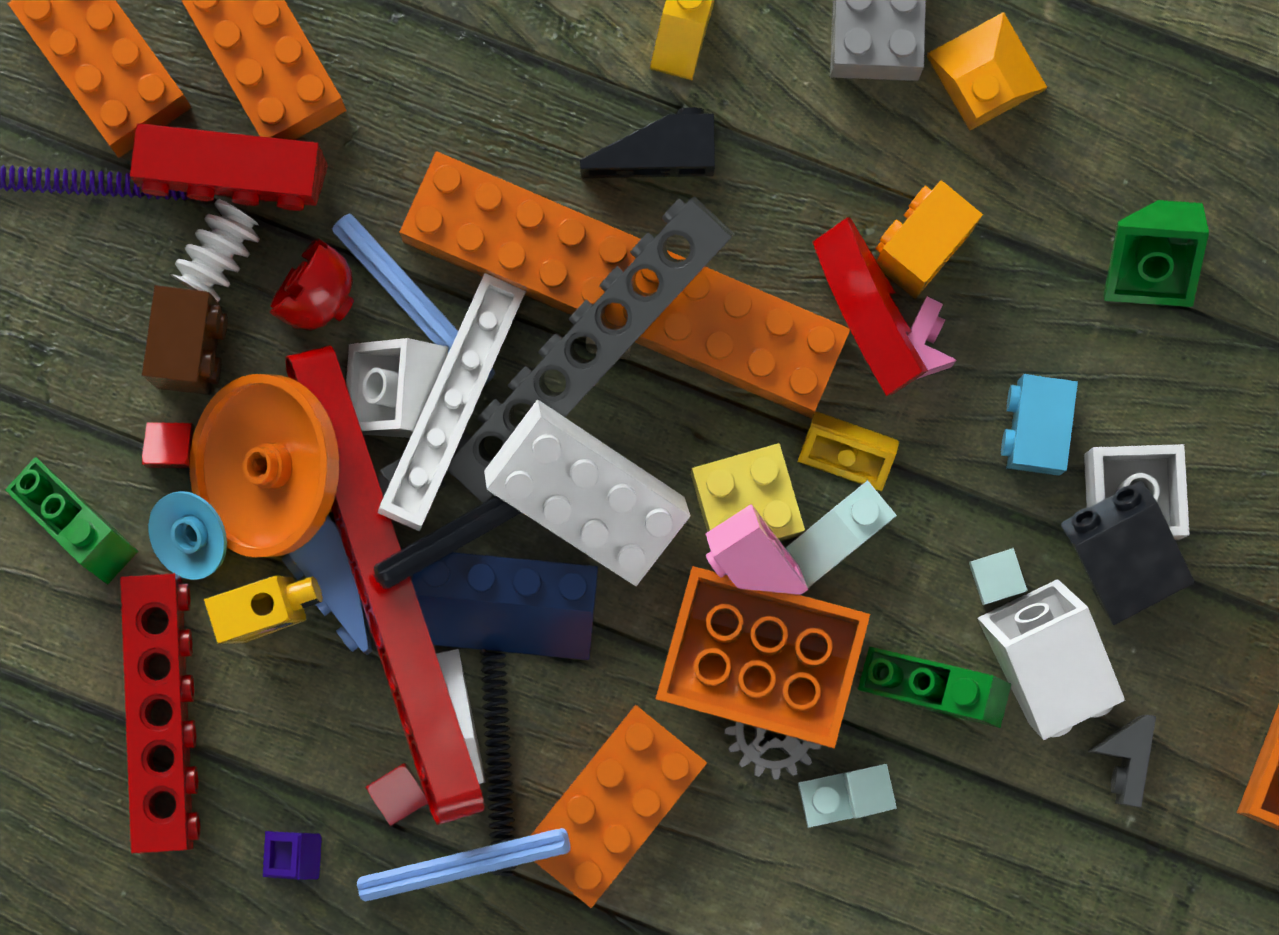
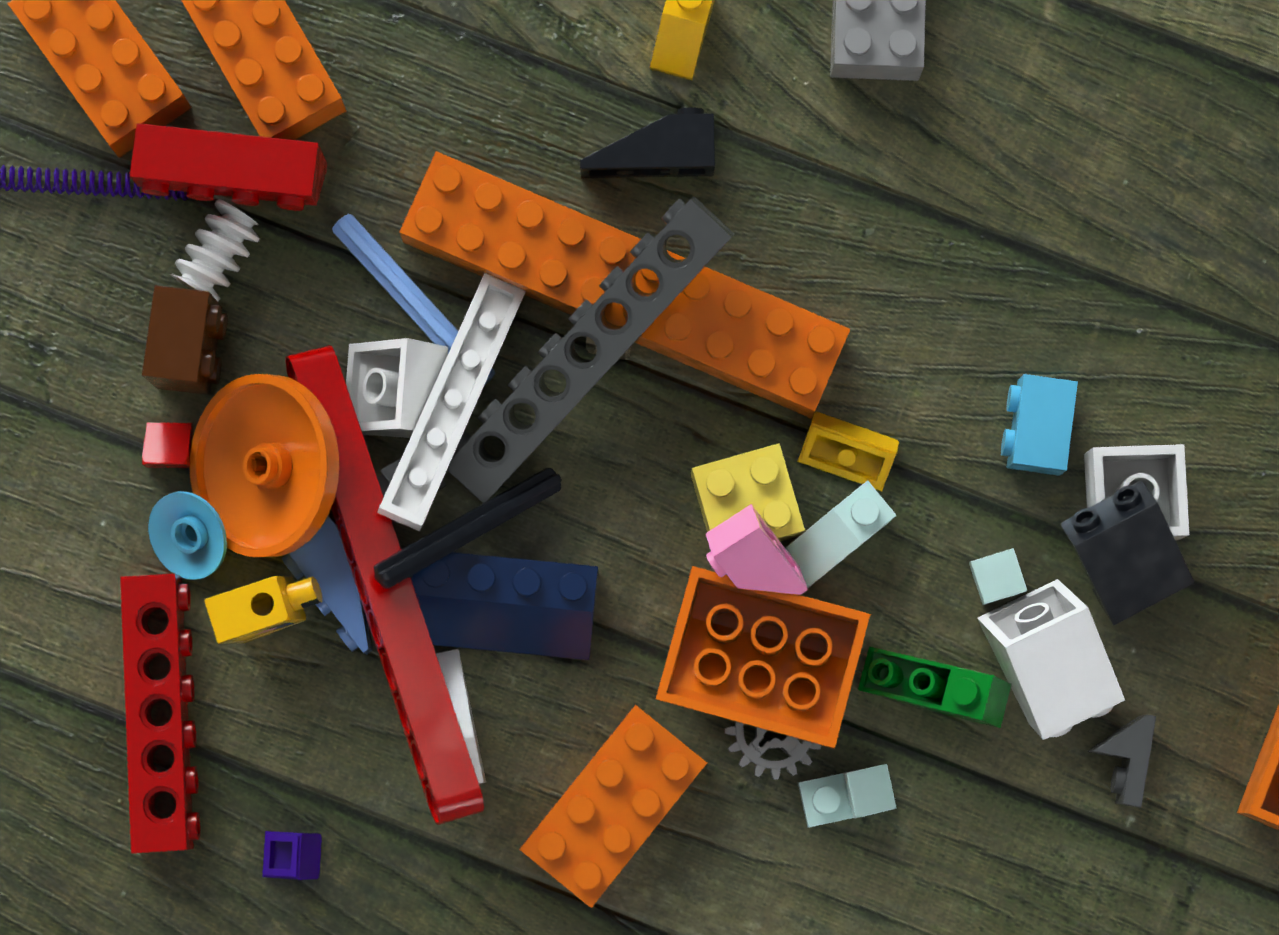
green slope [5,457,139,585] -> none
red cylinder [269,238,354,331] -> none
light blue axle [357,829,571,901] -> none
slope [365,763,428,826] -> none
black piece [479,649,517,876] -> none
white brick [484,399,691,586] -> none
red slope [813,217,928,396] -> none
light orange brick [875,180,983,299] -> none
bright pink slope [907,296,956,379] -> none
light orange slope [926,12,1047,131] -> none
green slope [1103,200,1209,307] -> none

